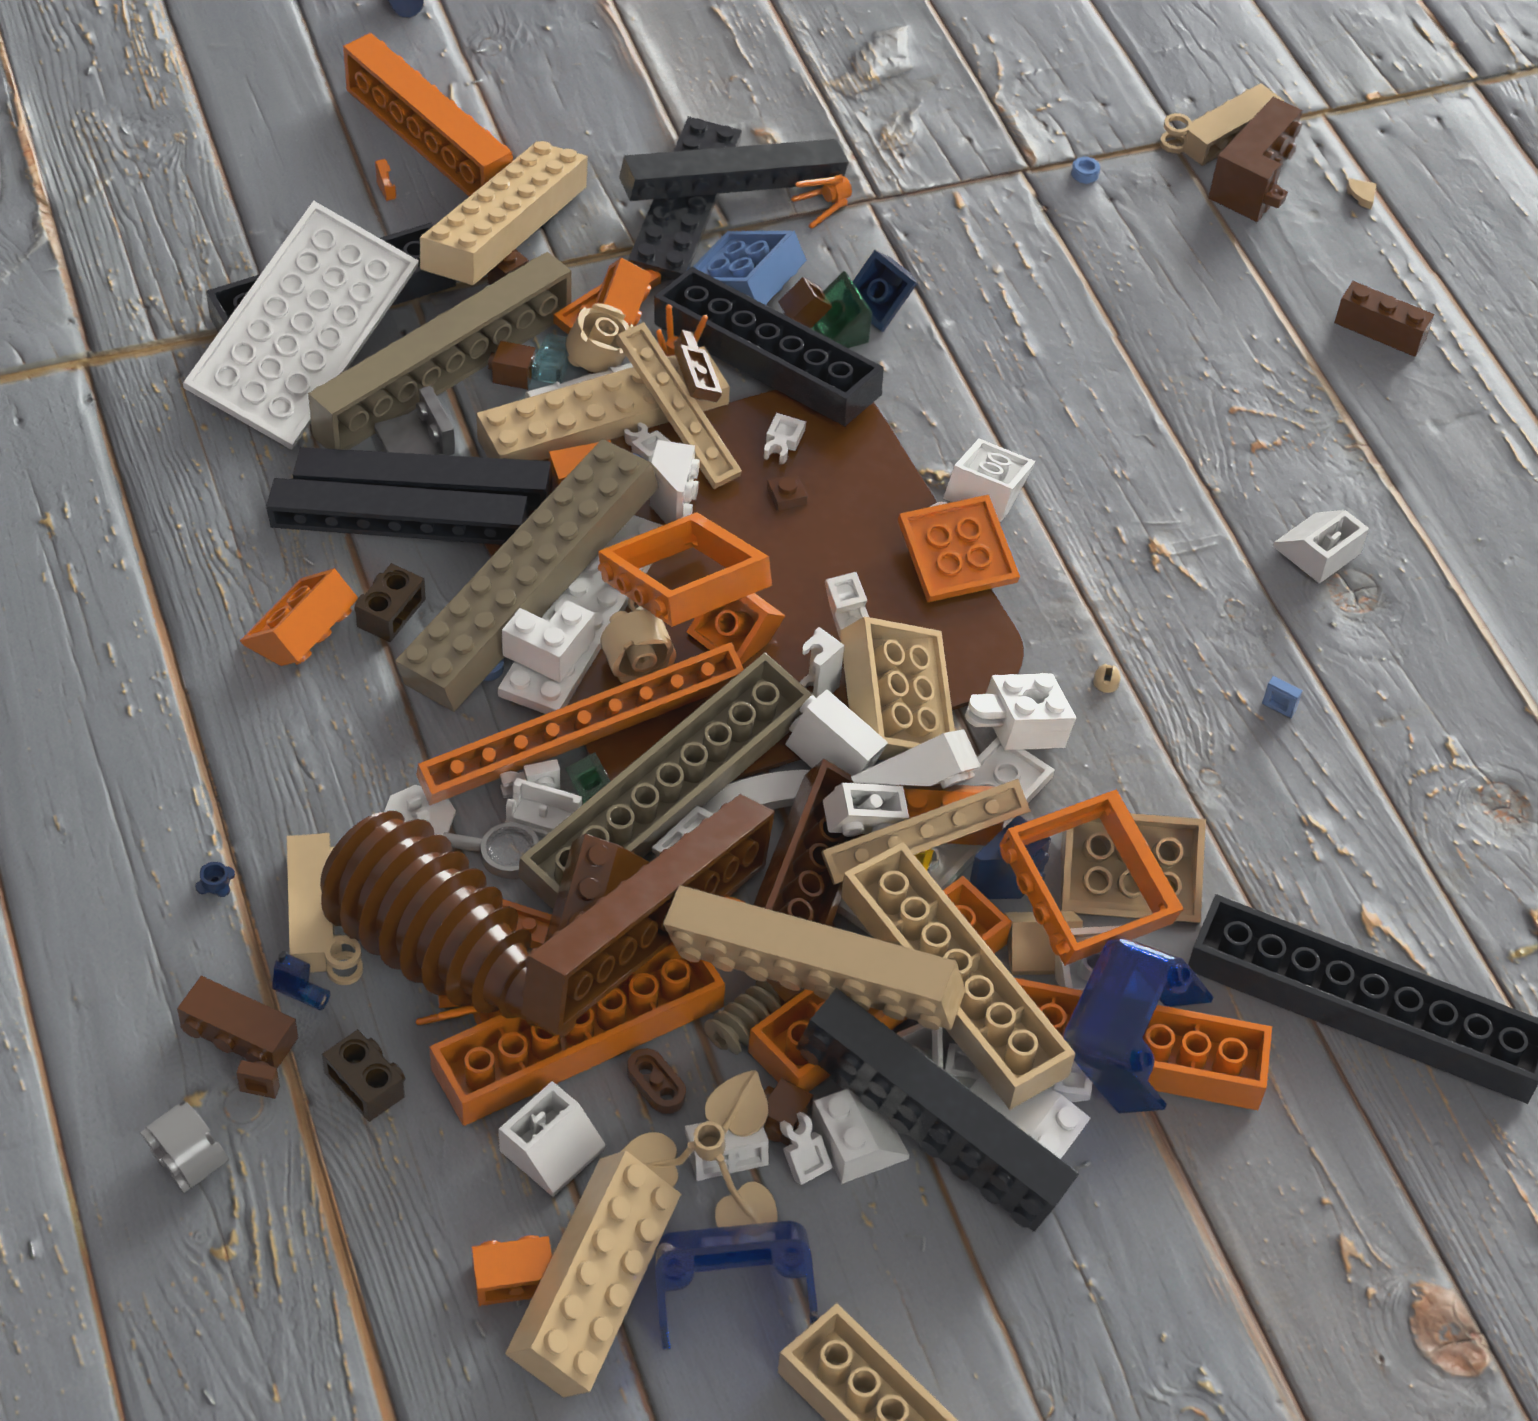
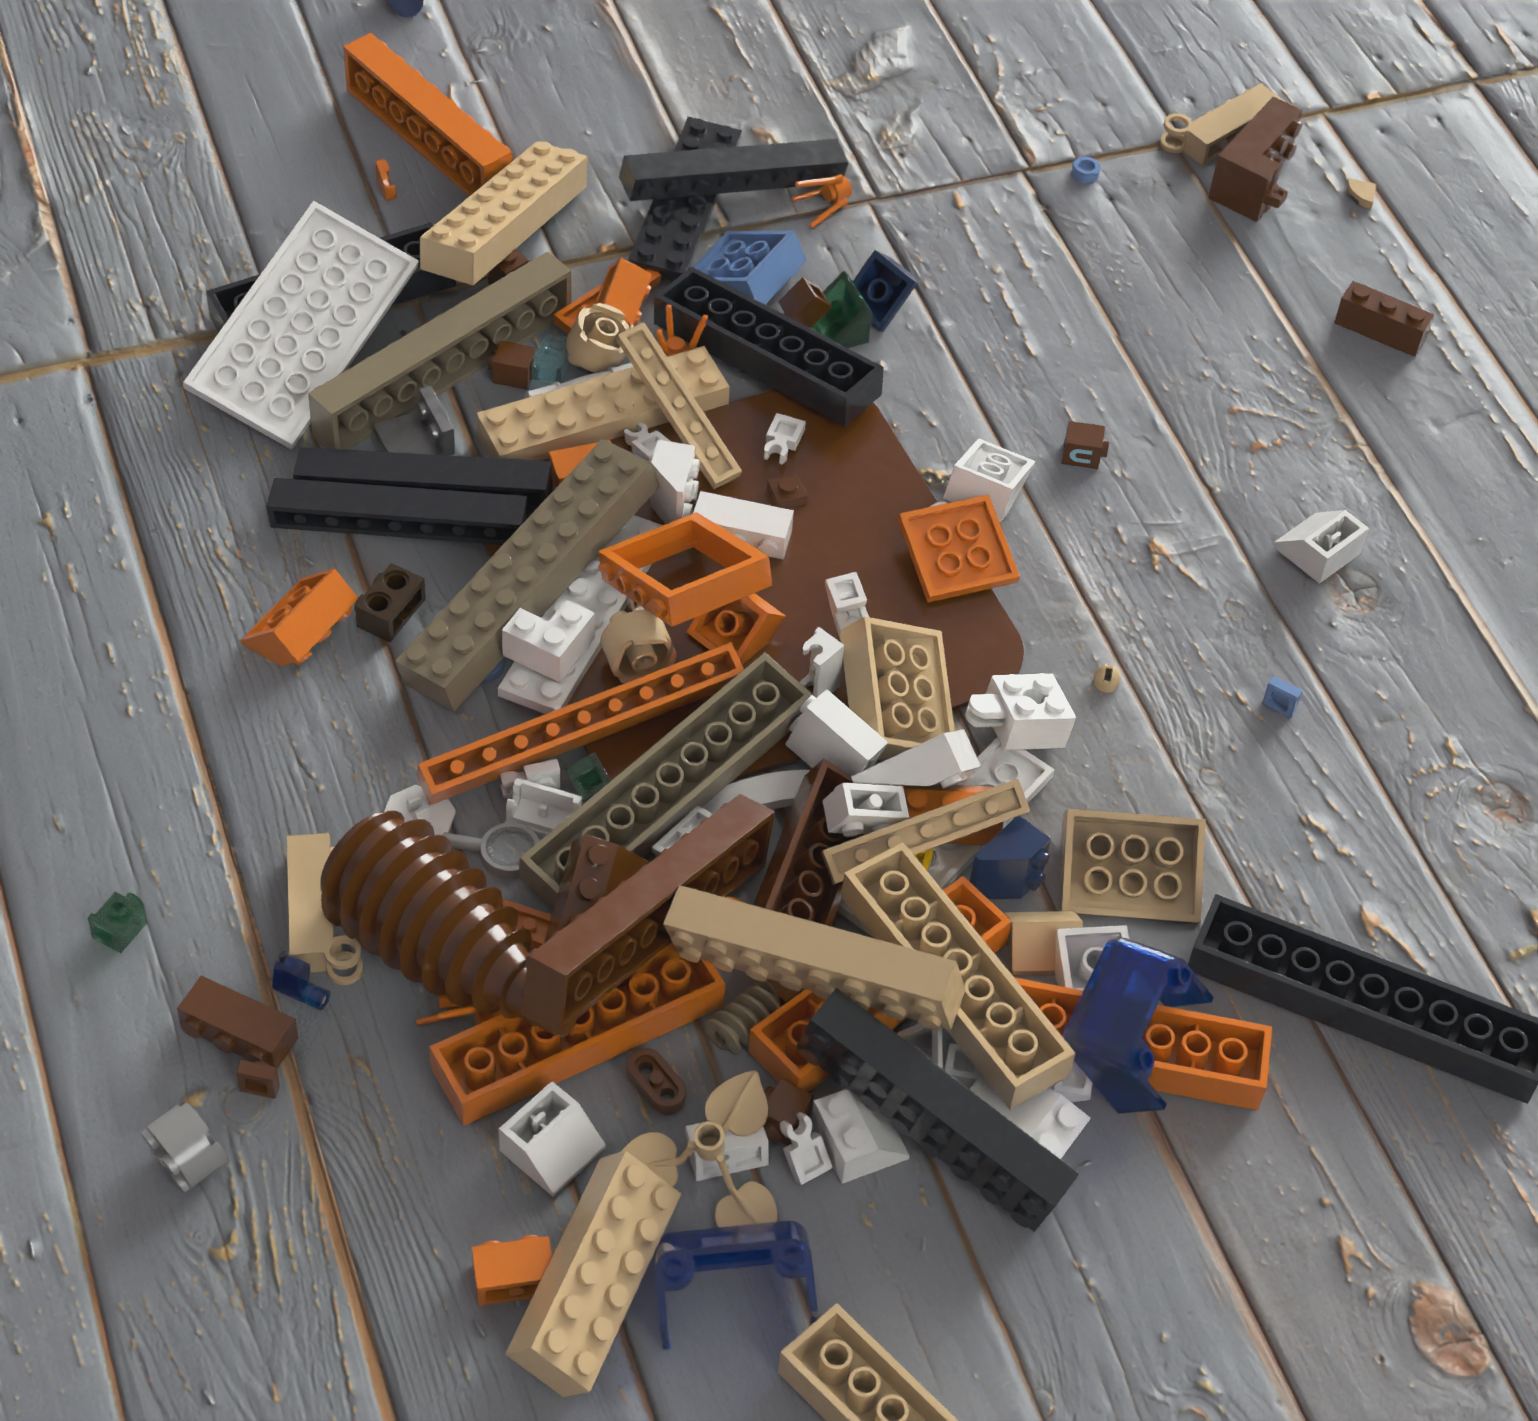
dark blue plate [195,862,235,897] -> none
dark brown brick [322,1029,405,1122] -> none
reddish brown hinge [674,330,722,402] -> none
orange window [999,789,1184,966] -> none
none -> clear green brick [87,891,147,953]
none -> white brick [693,491,794,559]
none -> reddish brown brick [1062,421,1109,469]

